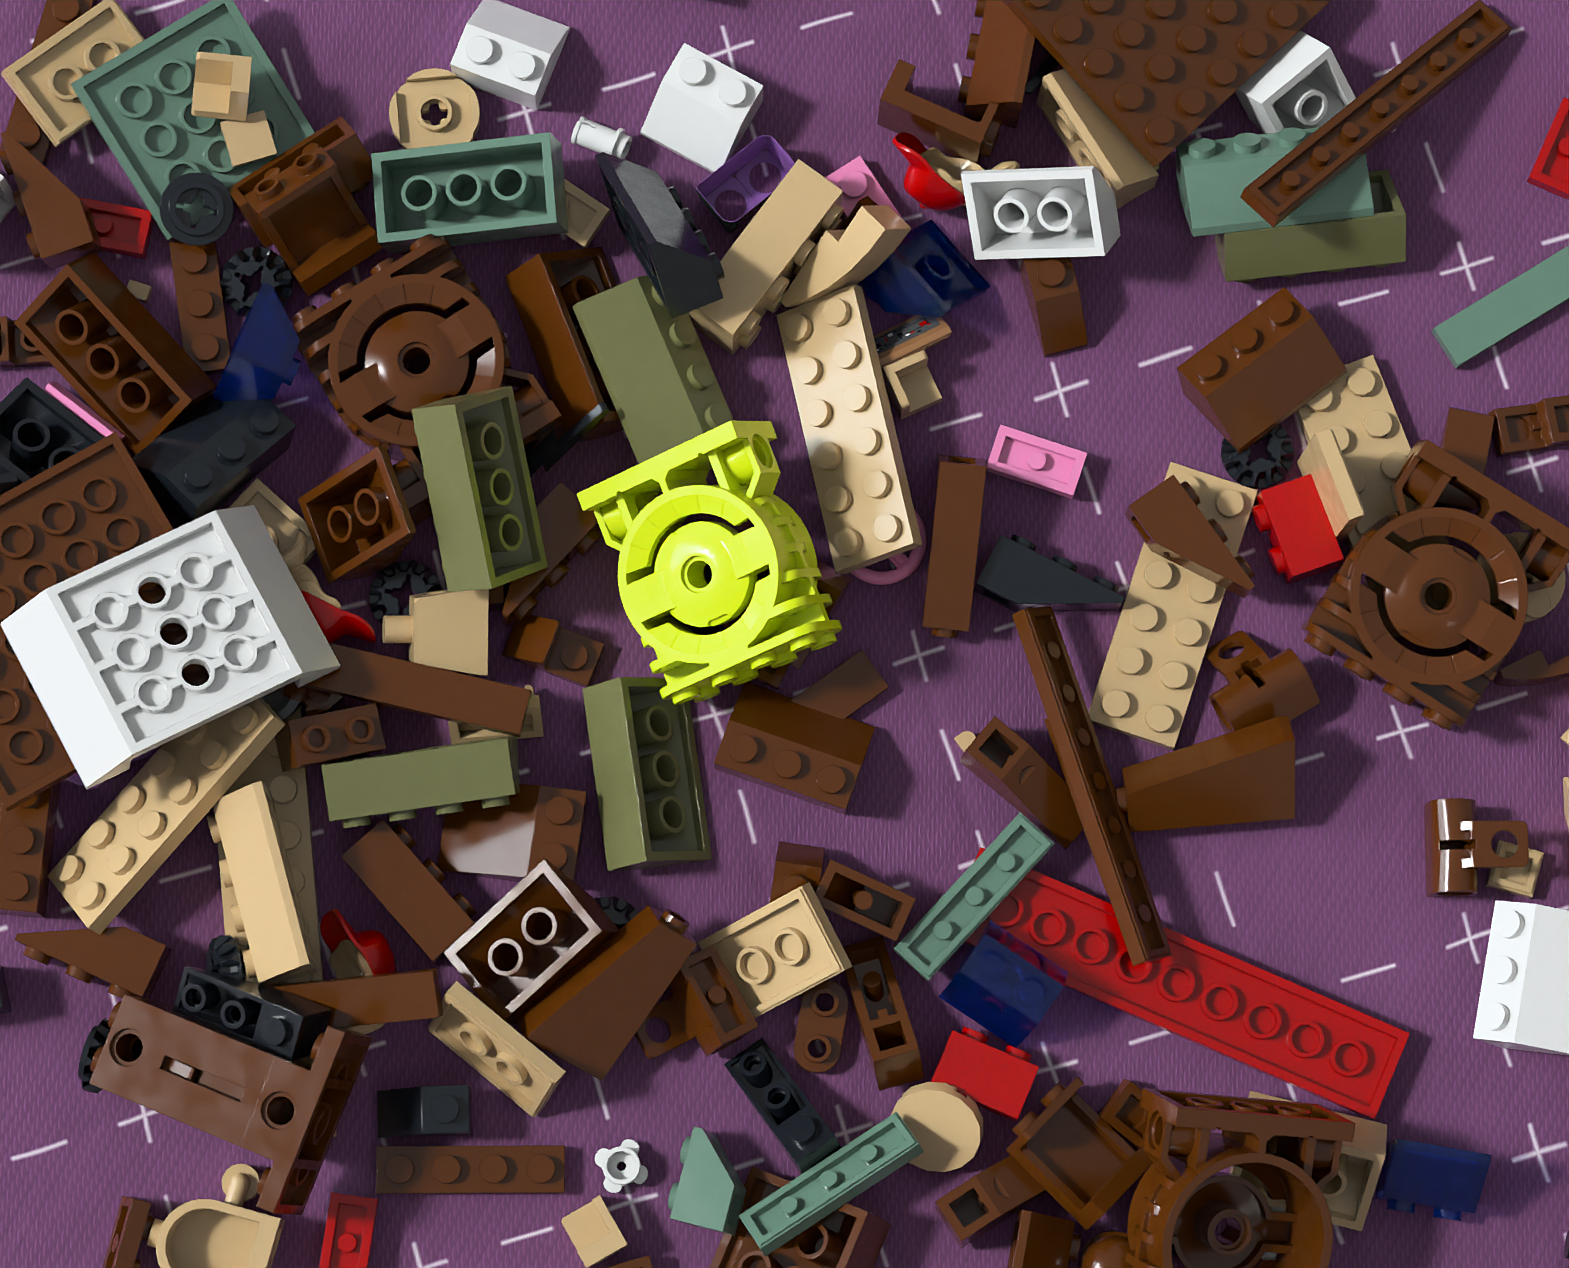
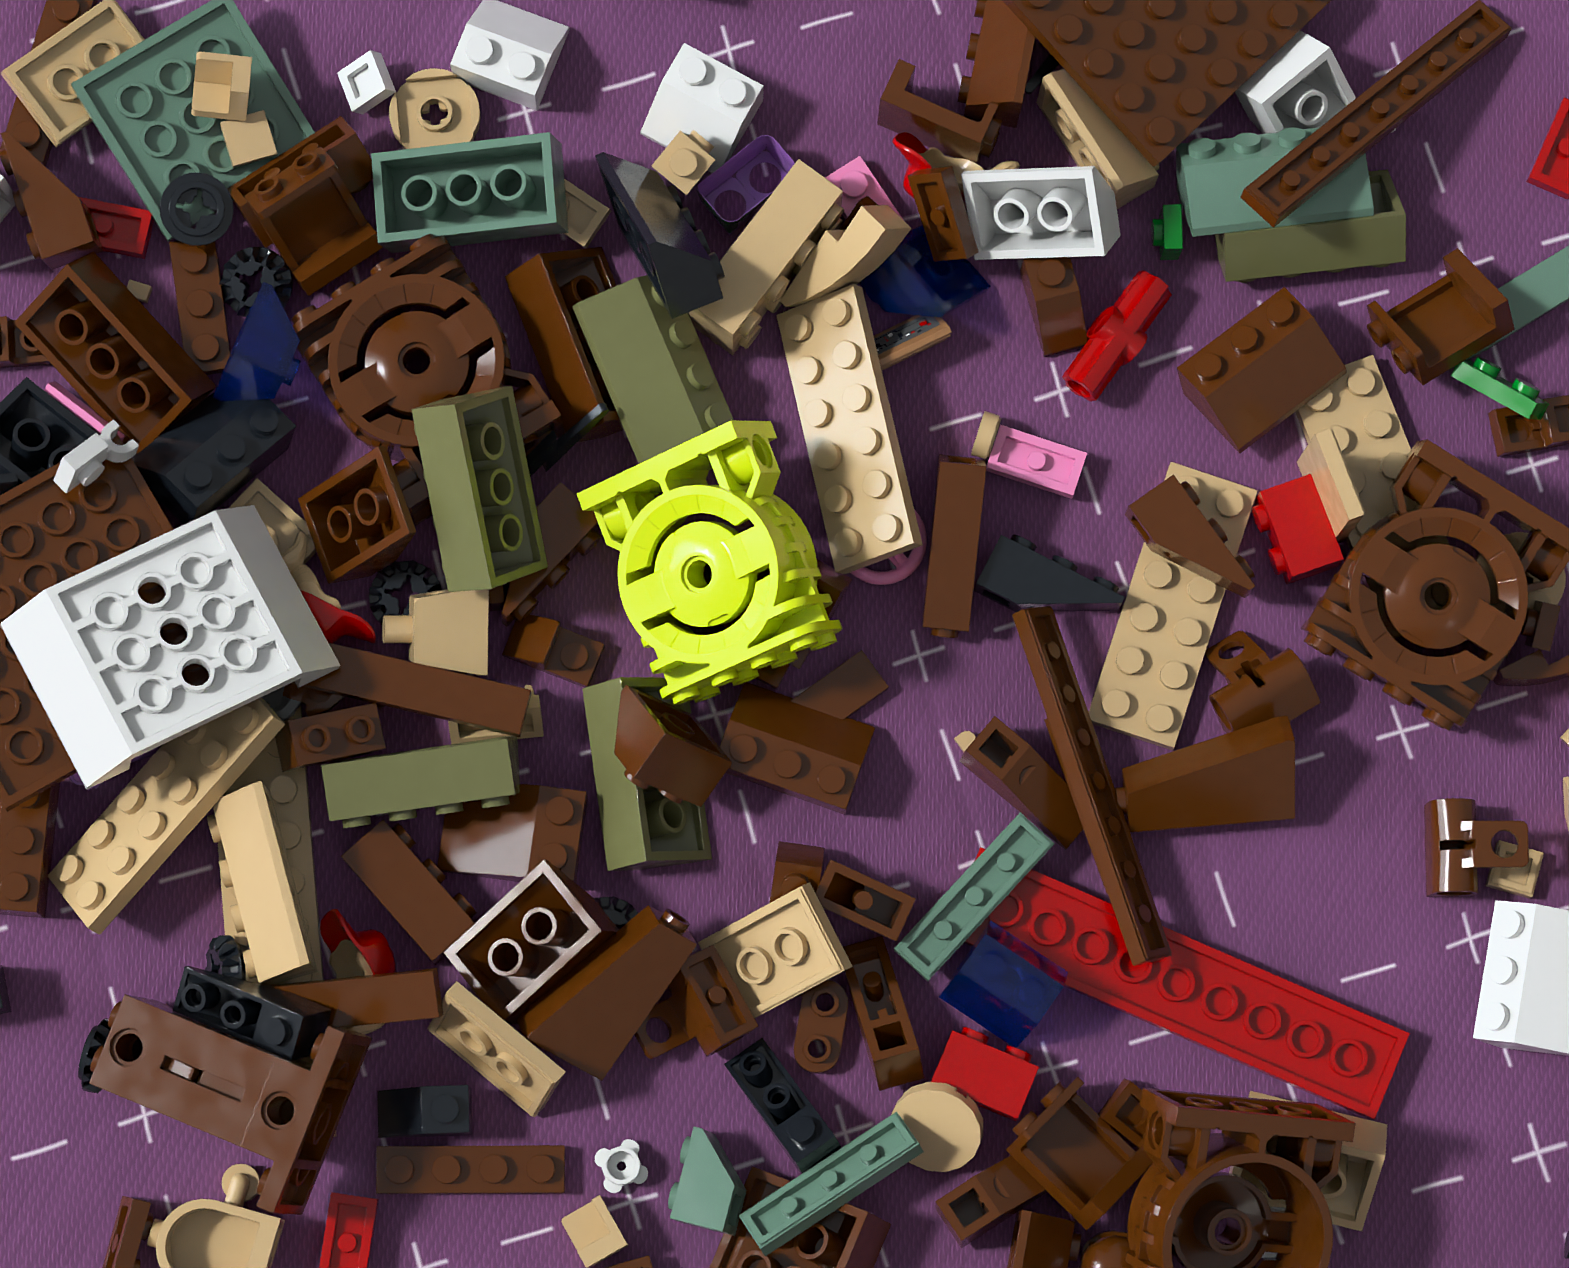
reddish brown slope [15,926,172,999] -> none
white pin [571,116,632,159] -> none
tan panel [882,350,942,420] -> none
black gear [1221,423,1295,489] -> none
clear blue slope [1375,1138,1491,1222] -> none
reddish brown slope [1436,406,1494,510] -> none
none -> white plate [53,419,139,493]
none -> white plate [337,50,396,115]
none -> reddish brown slope [614,685,732,807]
none -> tan brick [652,130,715,195]
none -> reddish brown plate [907,166,979,262]
none -> tan tile [971,411,1001,459]
none -> red piece [1062,270,1172,401]
none -> green plate [1151,204,1183,260]
none -> reddish brown panel [1367,248,1515,385]
none -> plate [1451,356,1549,420]
none -> reddish brown plate [1521,600,1561,651]

